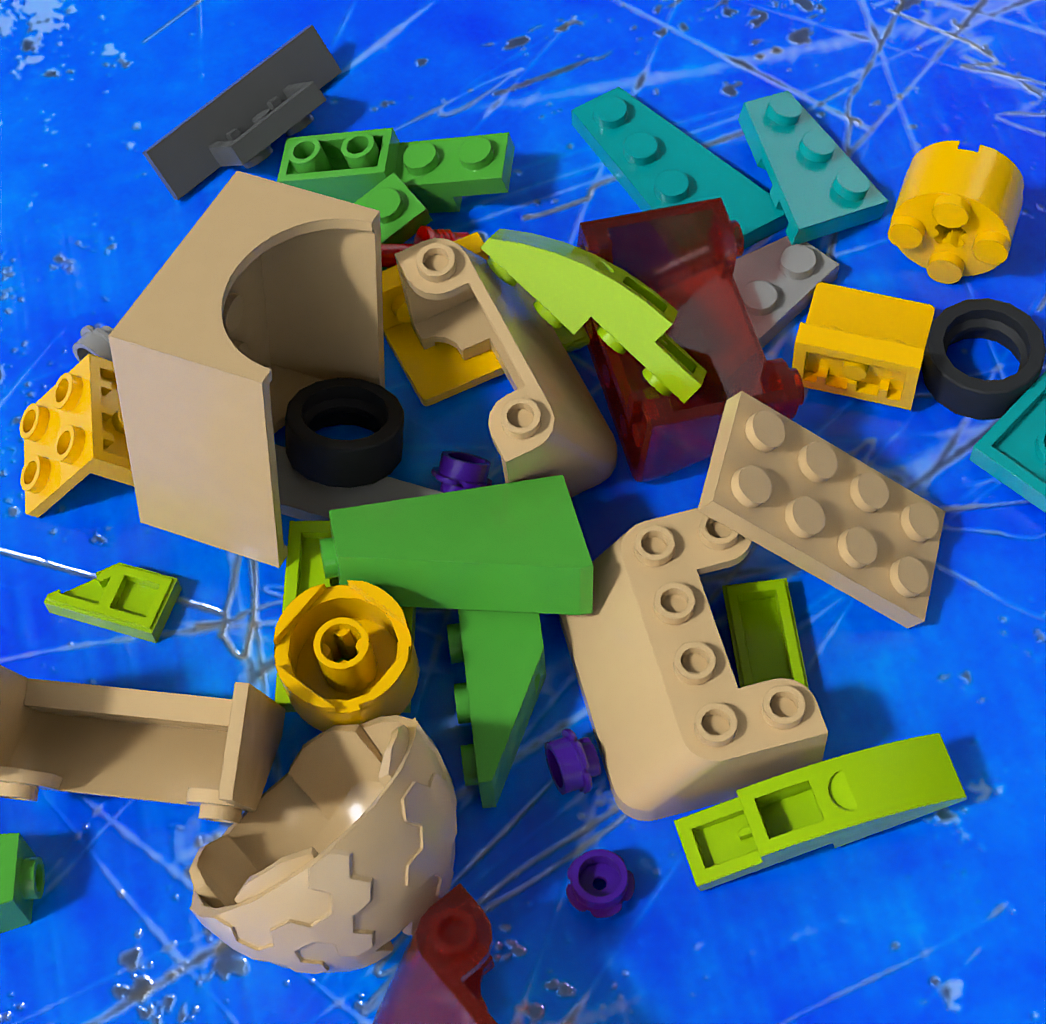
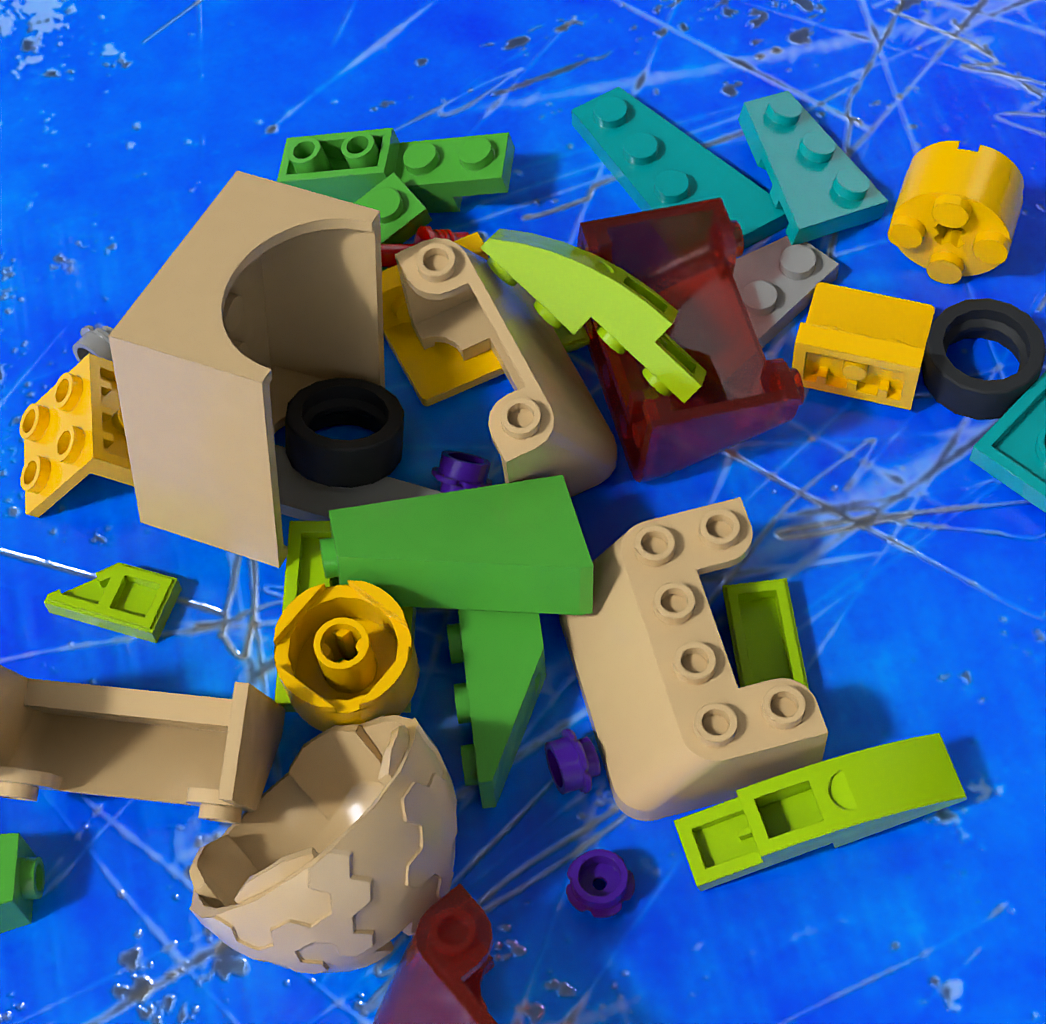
dark grey bracket [142,25,342,200] -> none
tan plate [698,391,946,629] -> none

